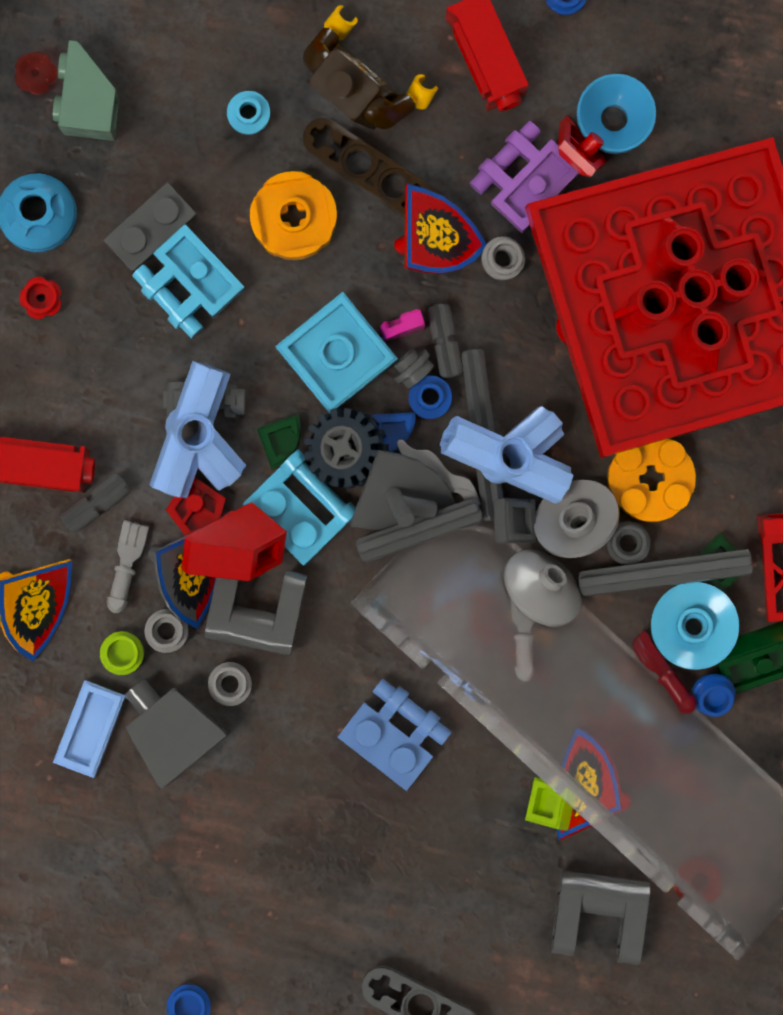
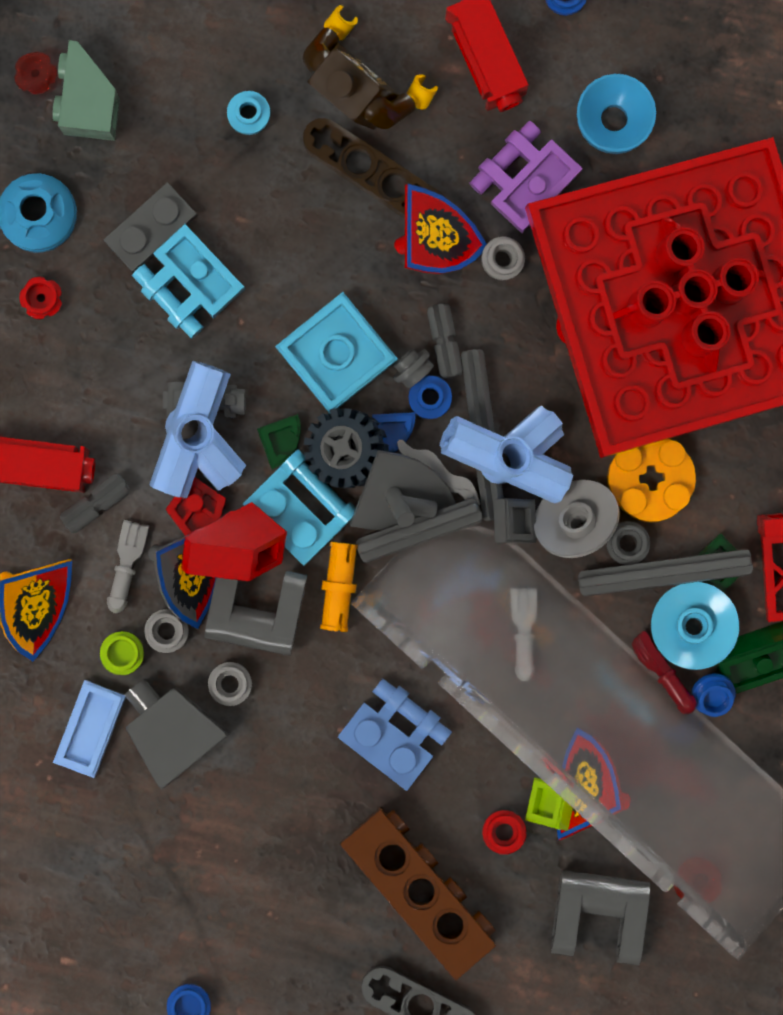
light orange plate [250,171,337,260] -> none
dark pink tile [379,309,425,342] -> none
light grey dish [504,549,582,627] -> none
red piece [558,115,607,177] -> none
none -> light orange pin [320,542,358,632]
none -> reddish brown brick [340,807,496,981]
none -> red plate [482,810,526,855]

